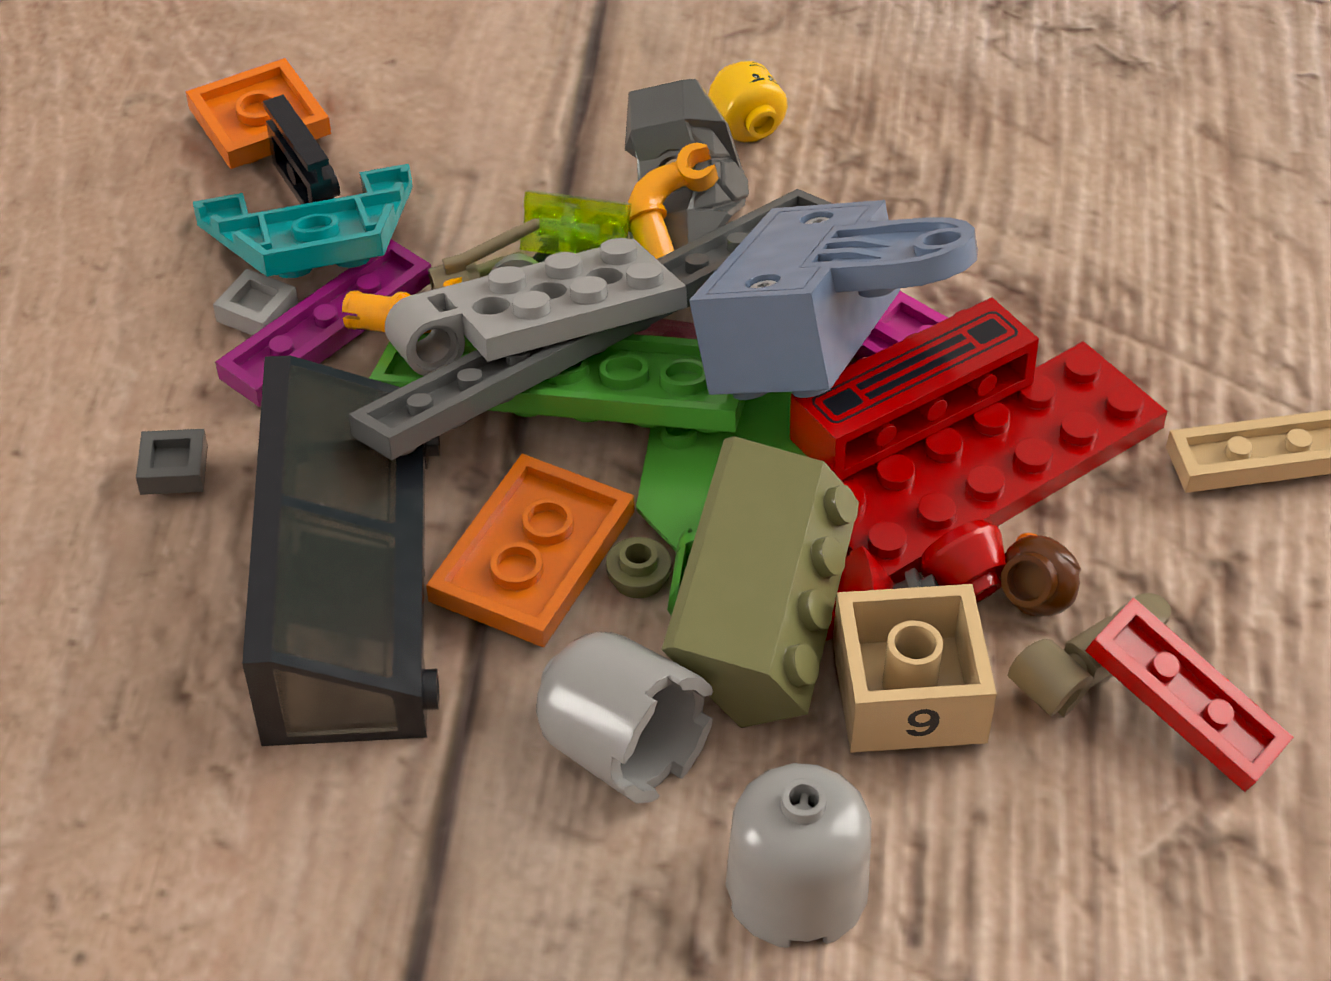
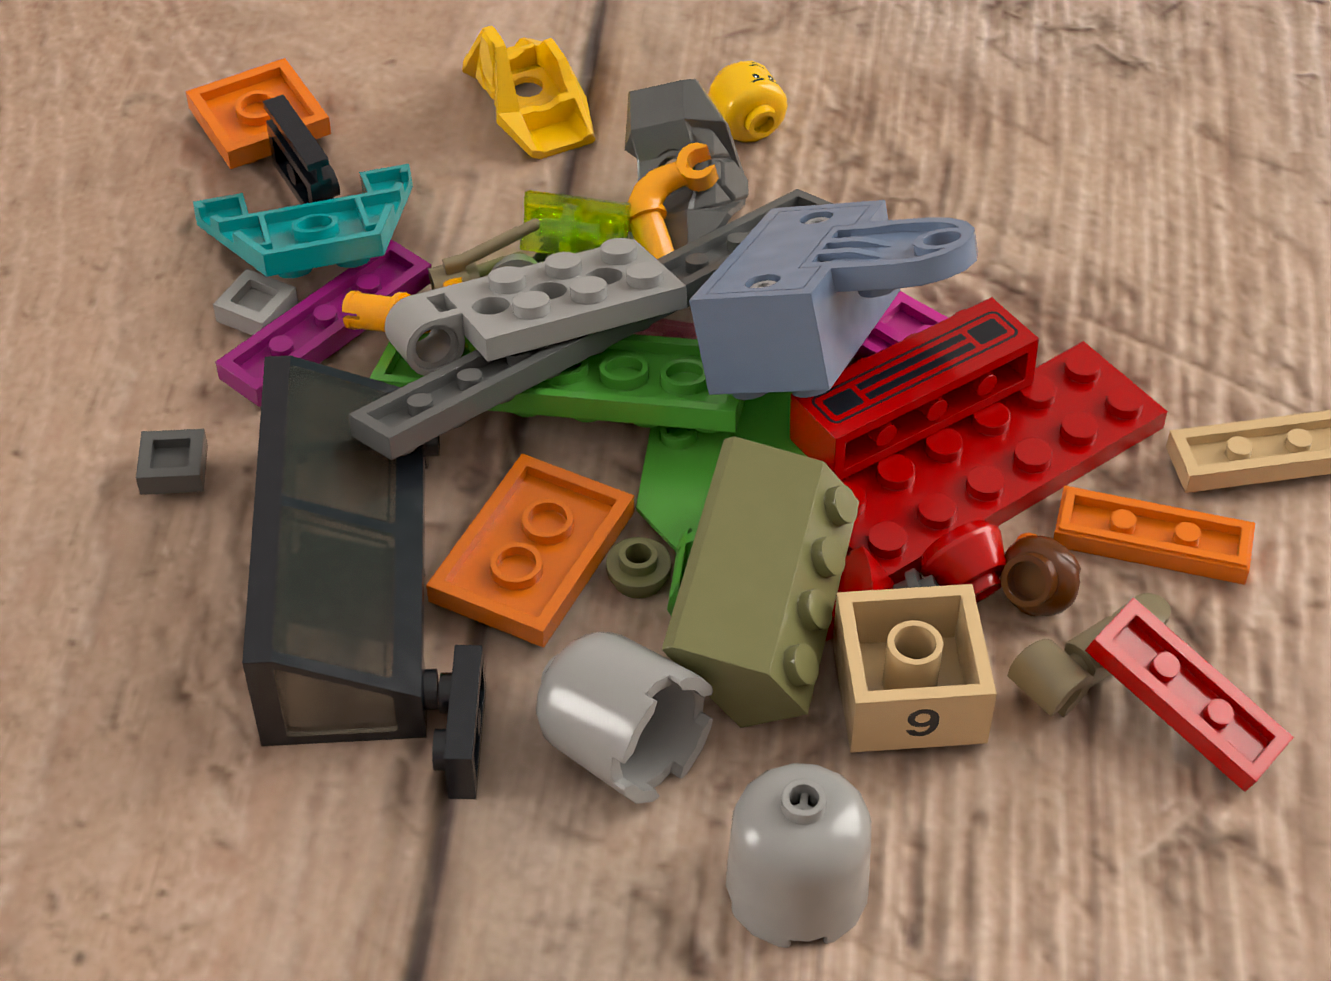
none -> black plate [432,645,486,799]
none -> yellow piece [462,25,596,159]
none -> orange tile [1053,485,1256,585]

